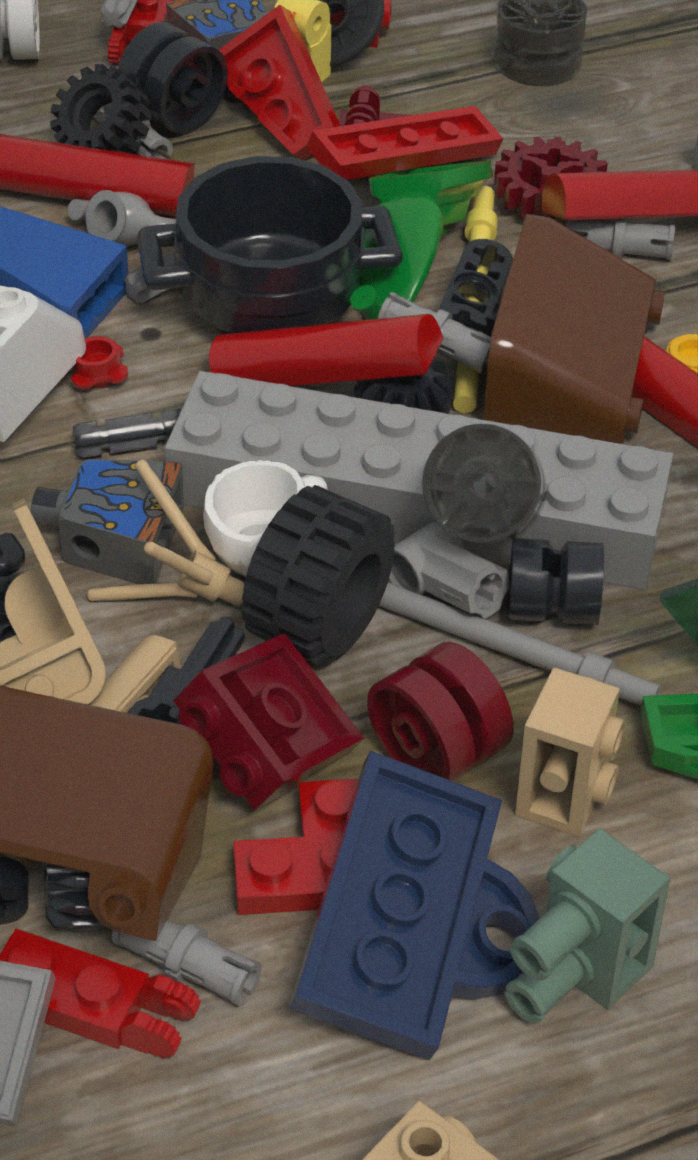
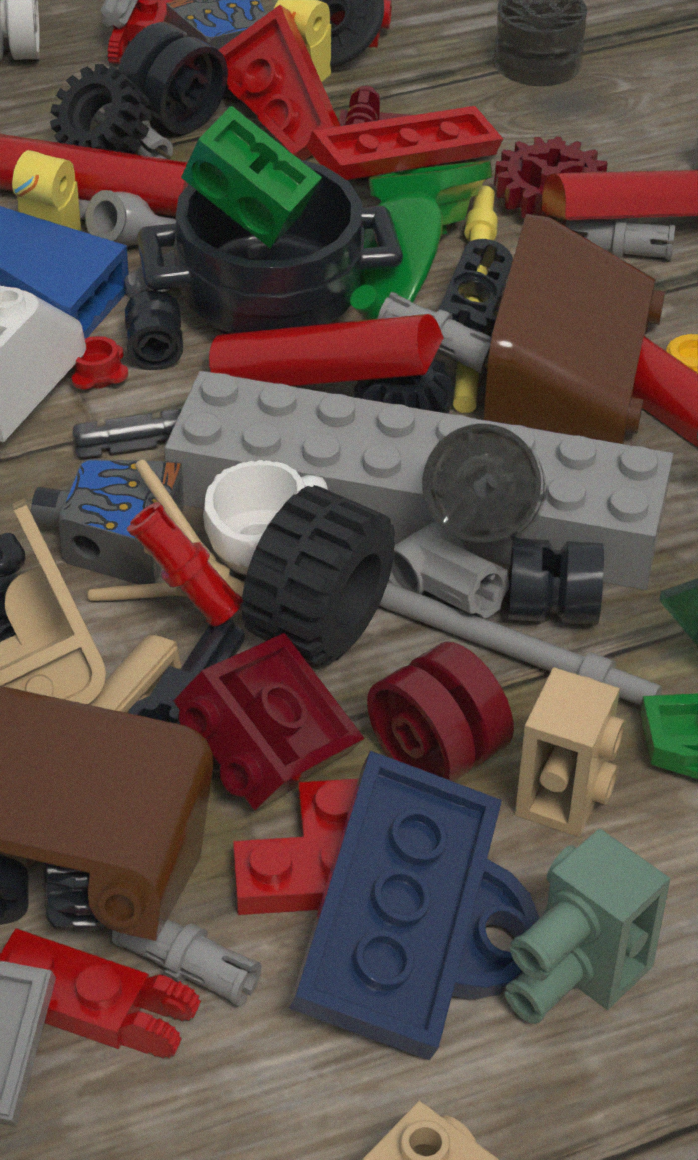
none -> light yellow leg [12,150,81,231]
none -> black wheel [125,290,183,370]
none -> red pin [127,502,243,627]
none -> green brick [181,106,322,248]

